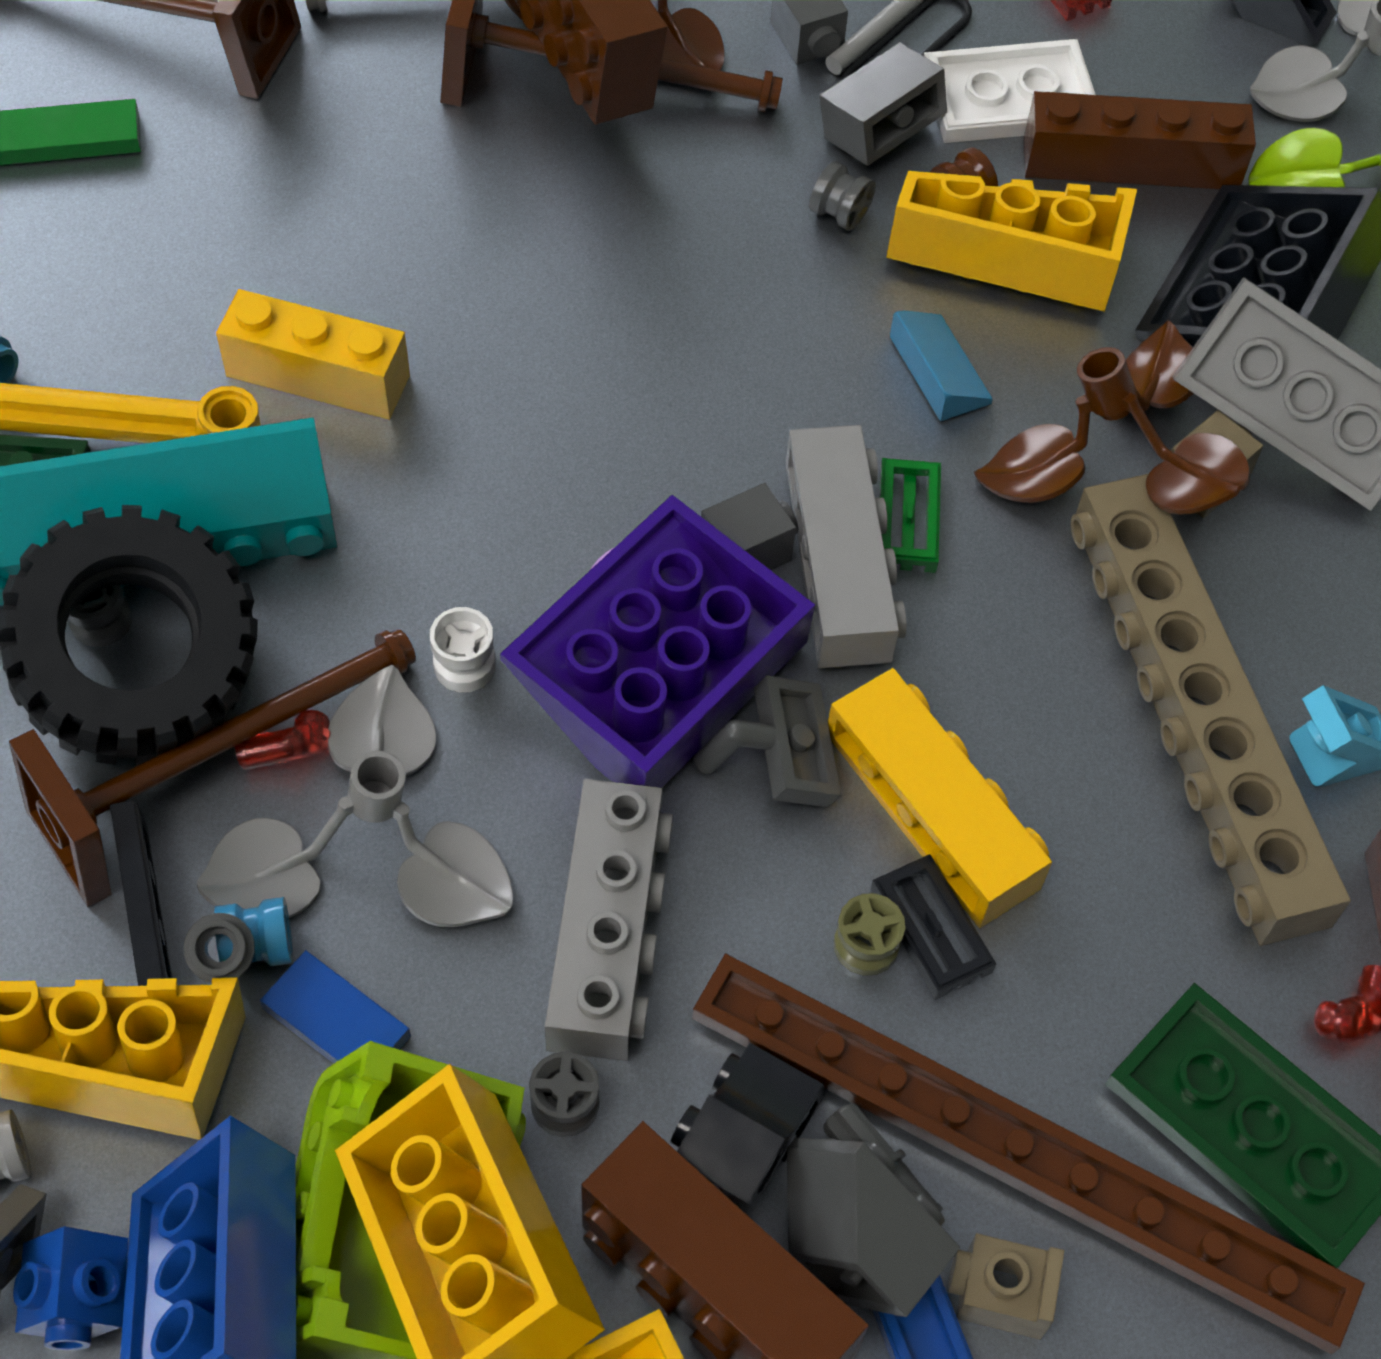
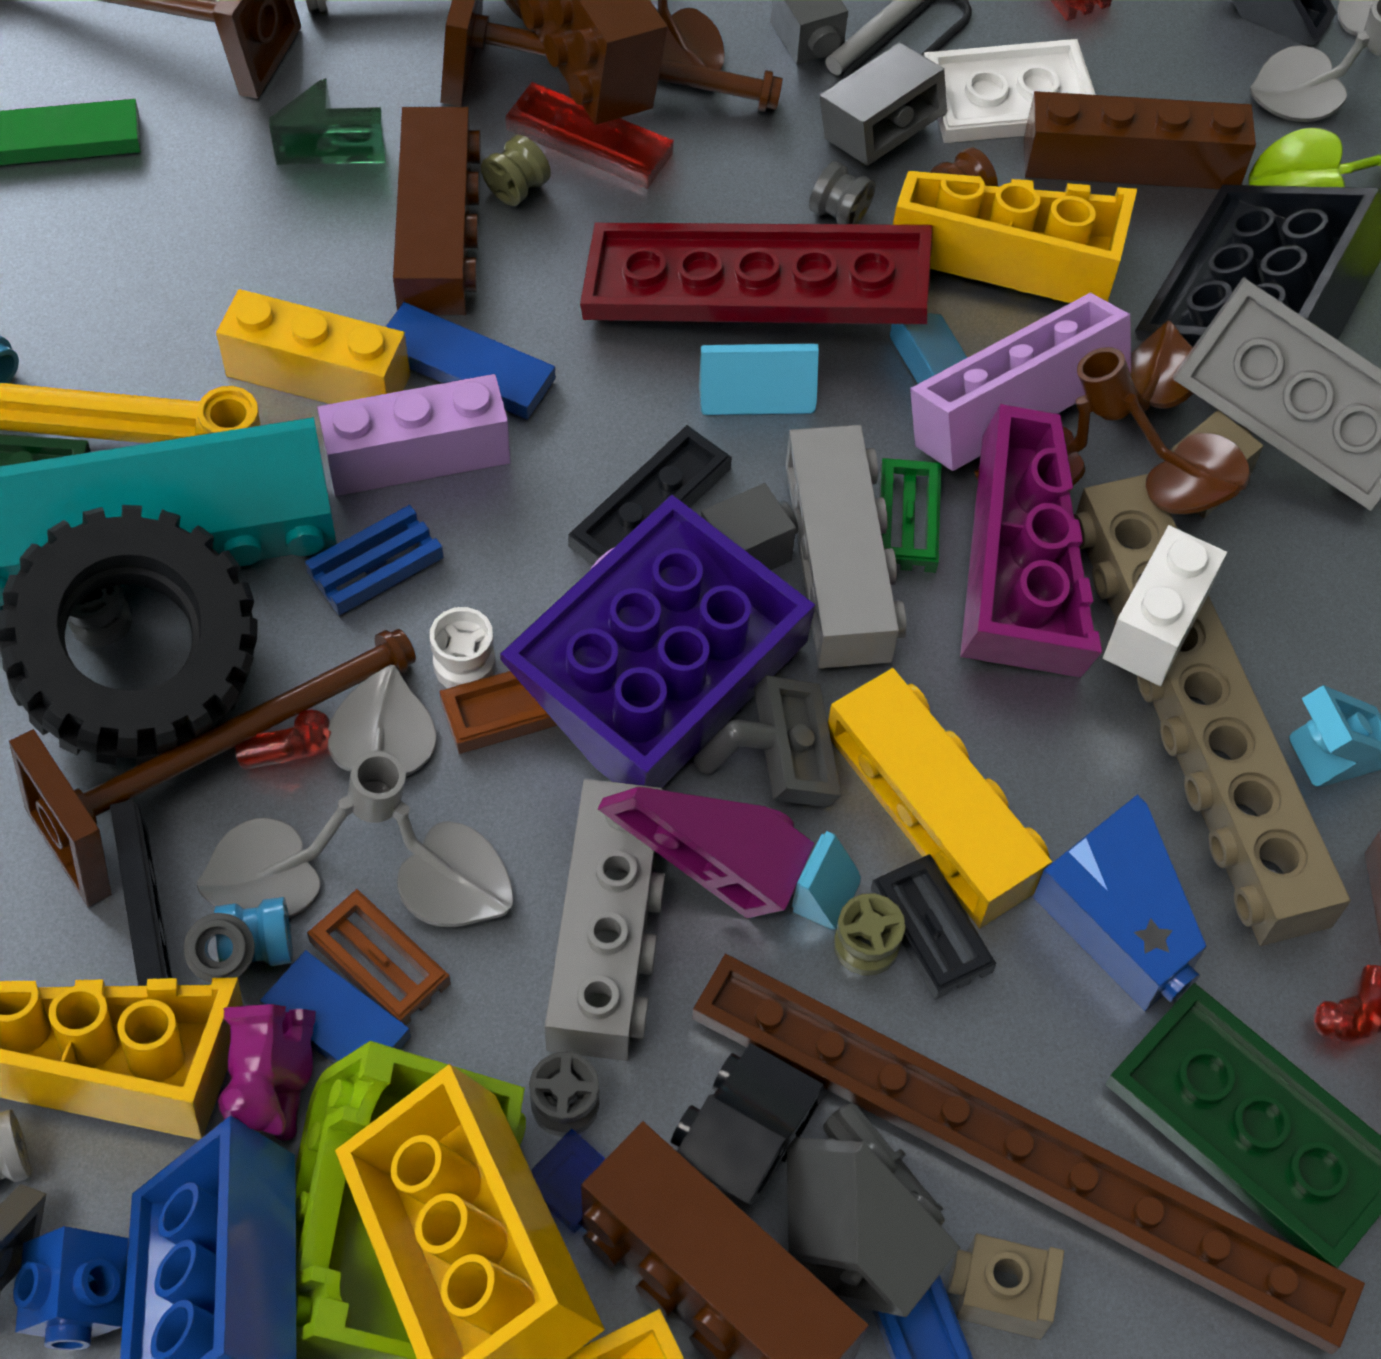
none -> magenta animal [218,1004,316,1141]
none -> clear green slope [269,78,386,165]
none -> blue tile [305,505,444,616]
none -> dark orange tile [307,889,451,1025]
none -> lavender brick [317,374,510,497]
none -> blue tile [386,302,556,420]
none -> reddish brown brick [393,107,481,315]
none -> dark orange tile [439,671,558,754]
none -> olive wheel [481,135,551,206]
none -> clear red tile [505,82,674,189]
none -> clear blue tile [531,1128,605,1234]
none -> black tile [568,425,732,565]
none -> dark red plate [580,222,932,324]
none -> magenta slope [597,786,815,918]
none -> medium azure slope [699,344,819,415]
none -> medium azure slope [791,831,861,930]
none -> lavender brick [910,293,1131,471]
none -> magenta wedge [960,404,1102,678]
none -> blue slope [1033,794,1207,1011]
none -> white brick [1102,525,1227,686]

